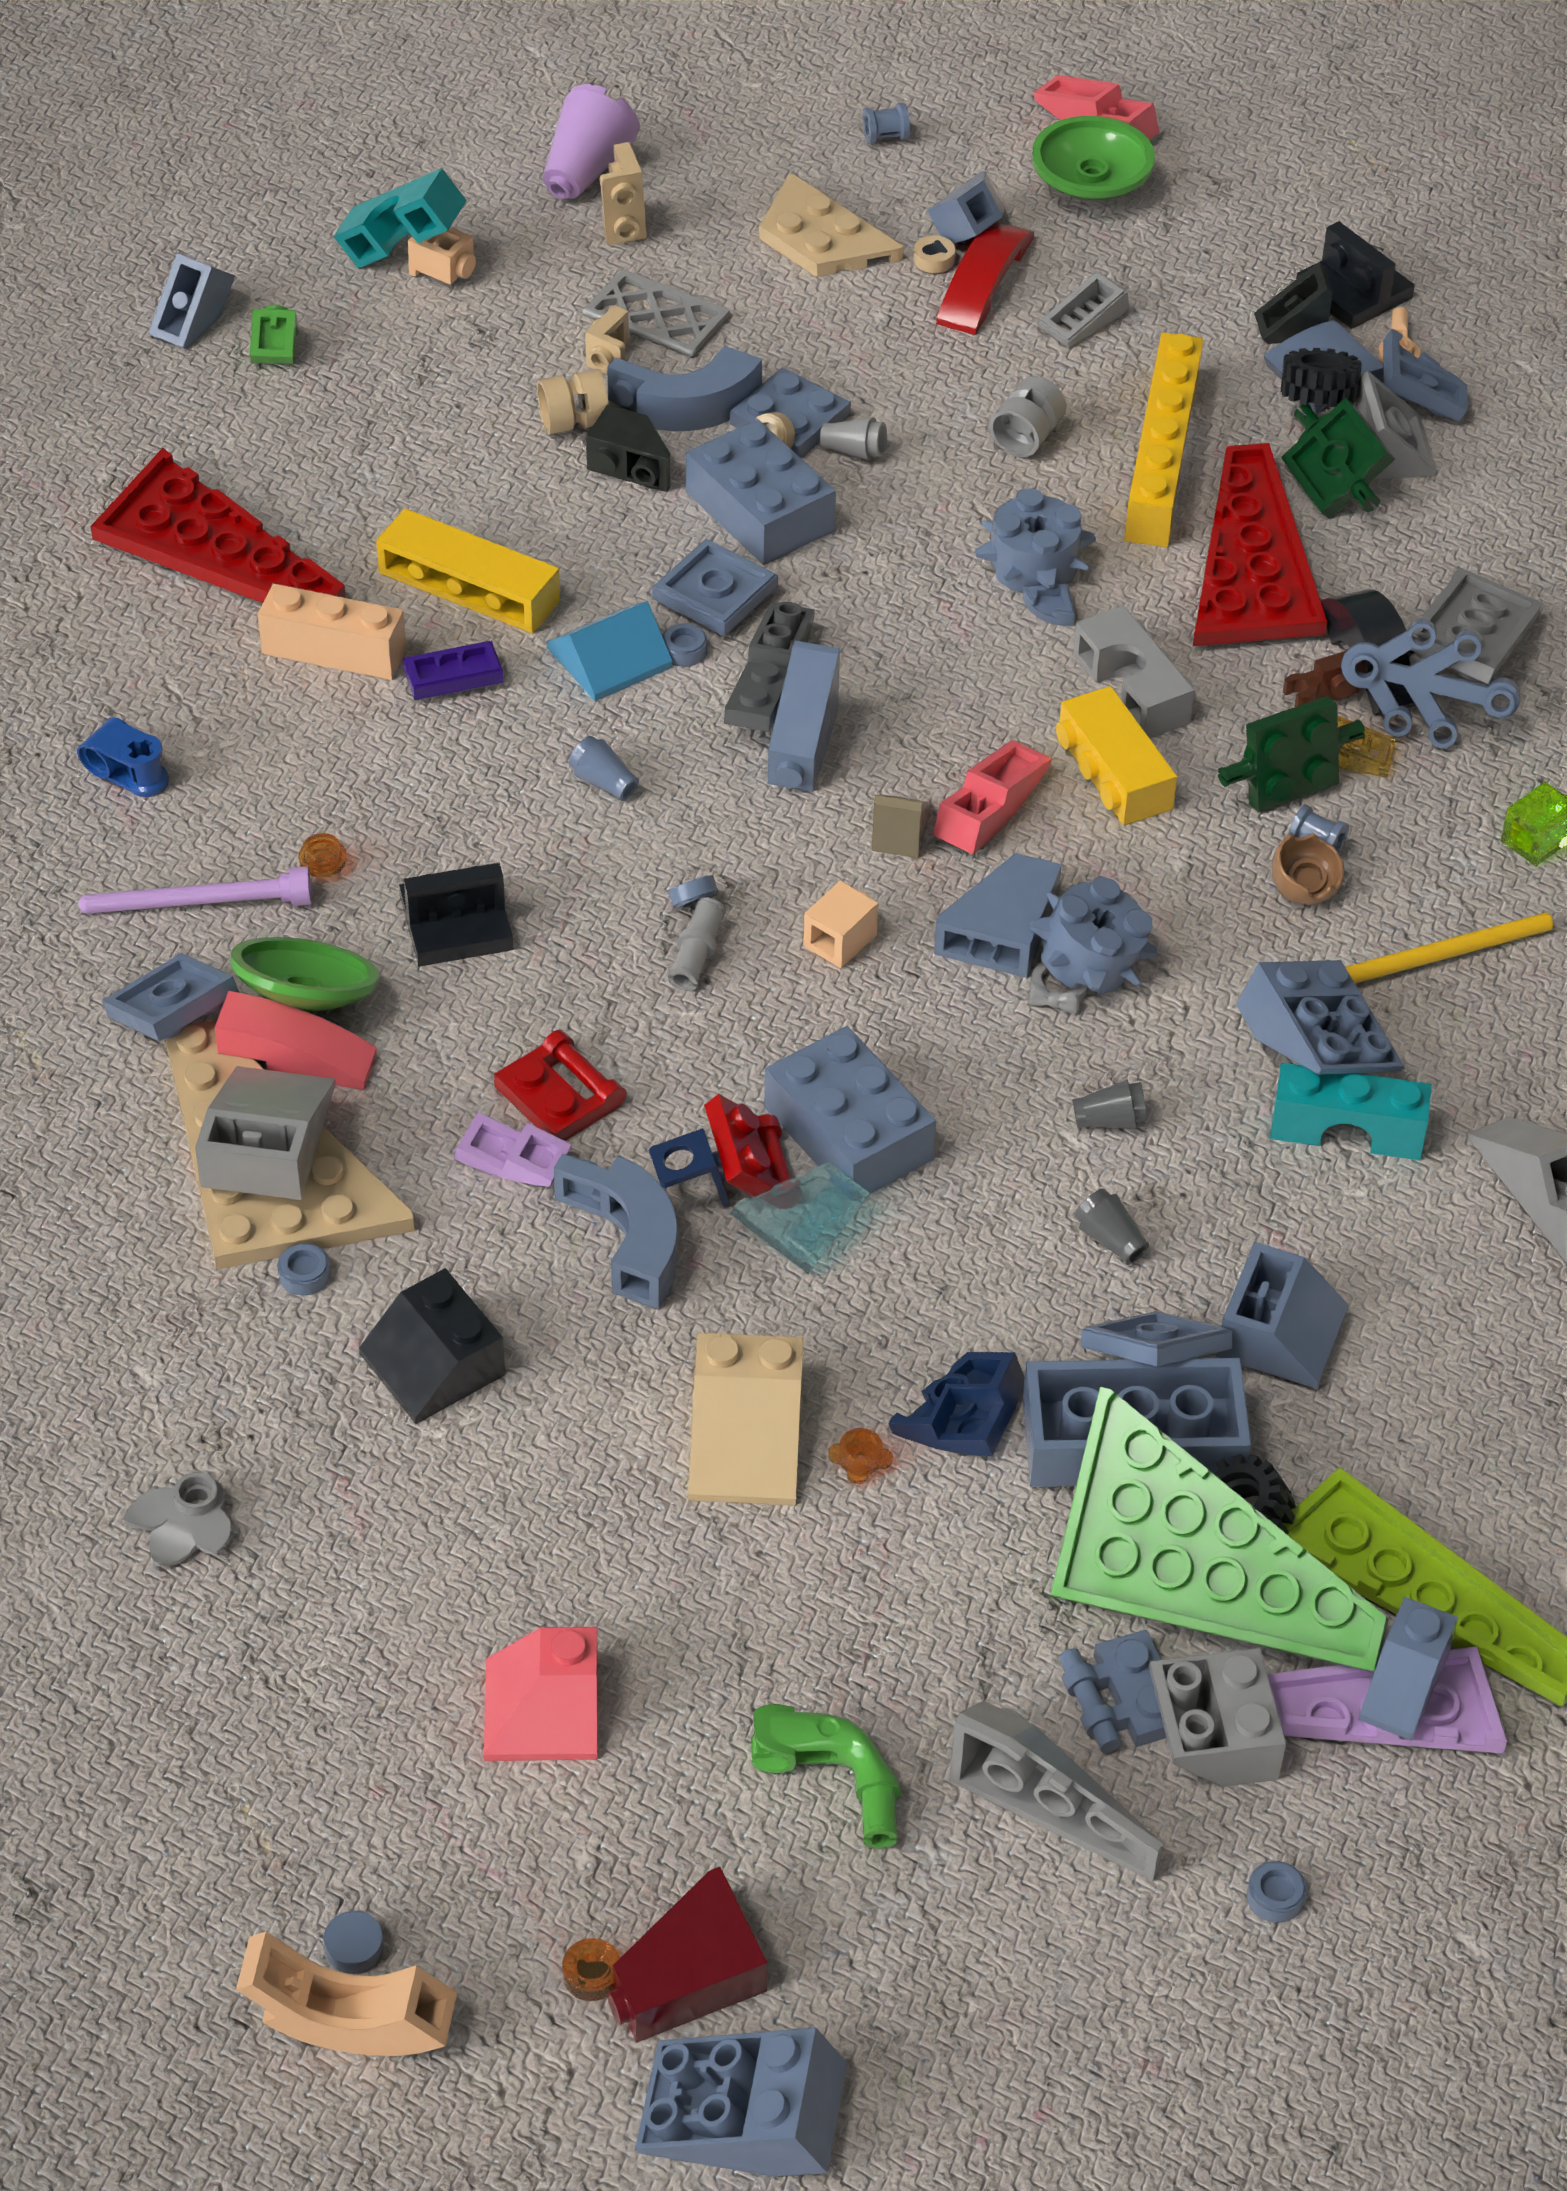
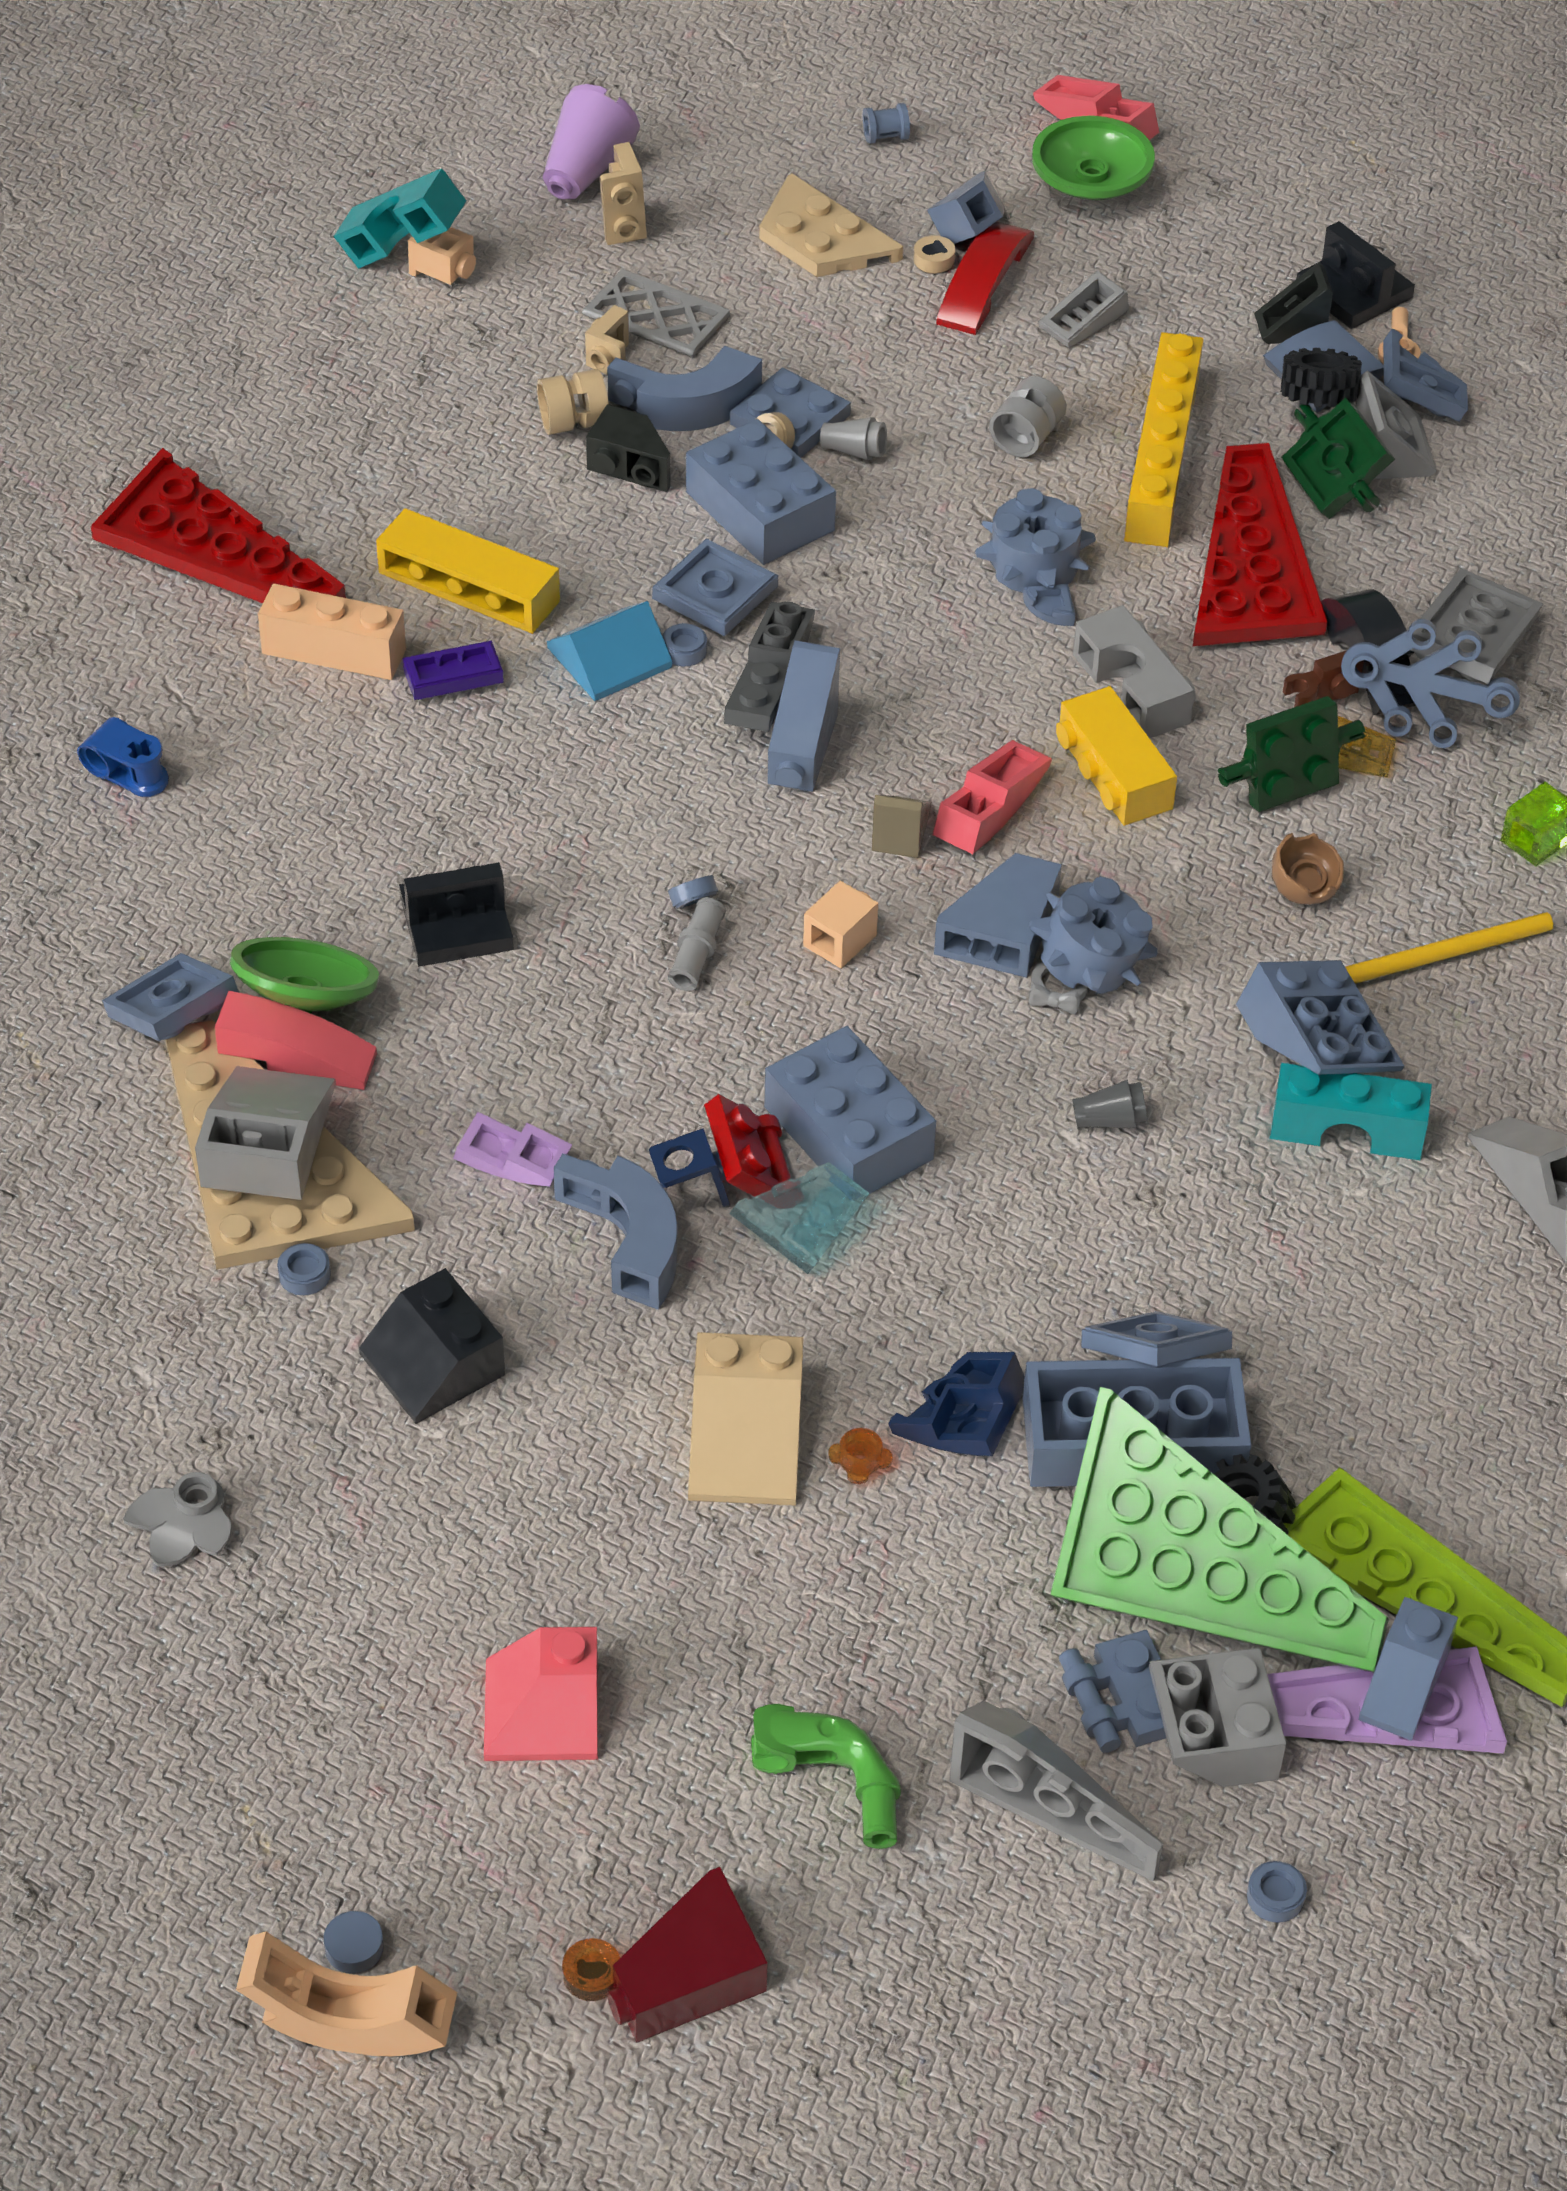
lavender piece [78,866,312,914] -> none
sand blue slope [148,253,235,349] -> none
bright green bracket [250,305,299,365] -> none
clear orange plate [299,833,347,878] -> none
red plate [494,1029,627,1141] -> none
sand blue cone [569,736,639,801] -> none
sand blue slope [635,2027,847,2177] -> none
dark grey cone [1075,1188,1149,1265] -> none
sand blue slope [1217,1241,1349,1389] -> none
sand blue bush [1288,804,1349,854] -> none

